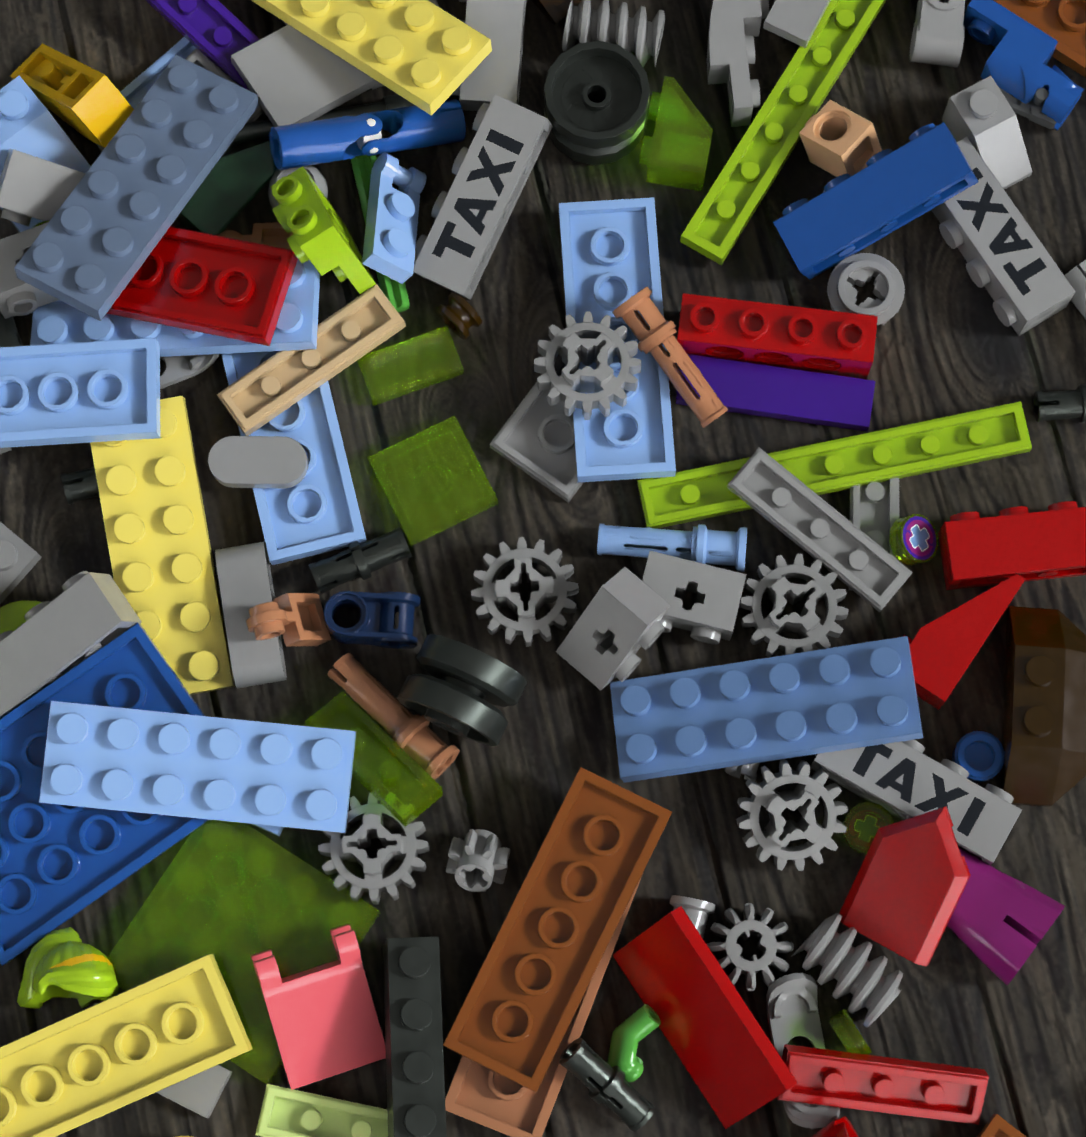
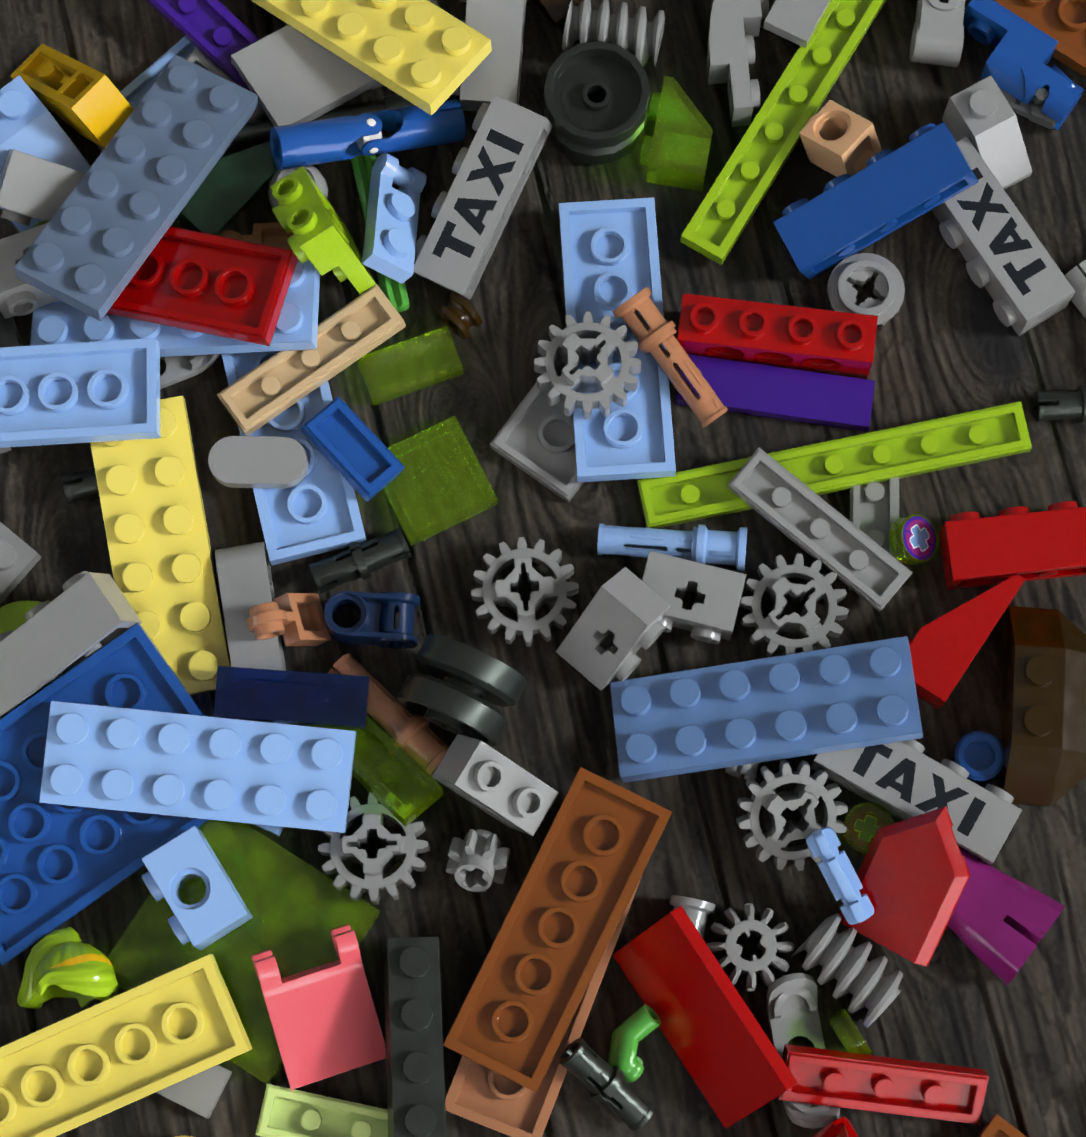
none -> light blue brick [142,826,253,950]
none -> clear blue plate [213,666,370,729]
none -> blue tile [301,396,405,502]
none -> light grey brick [432,734,559,836]
none -> light blue axle [806,826,874,925]

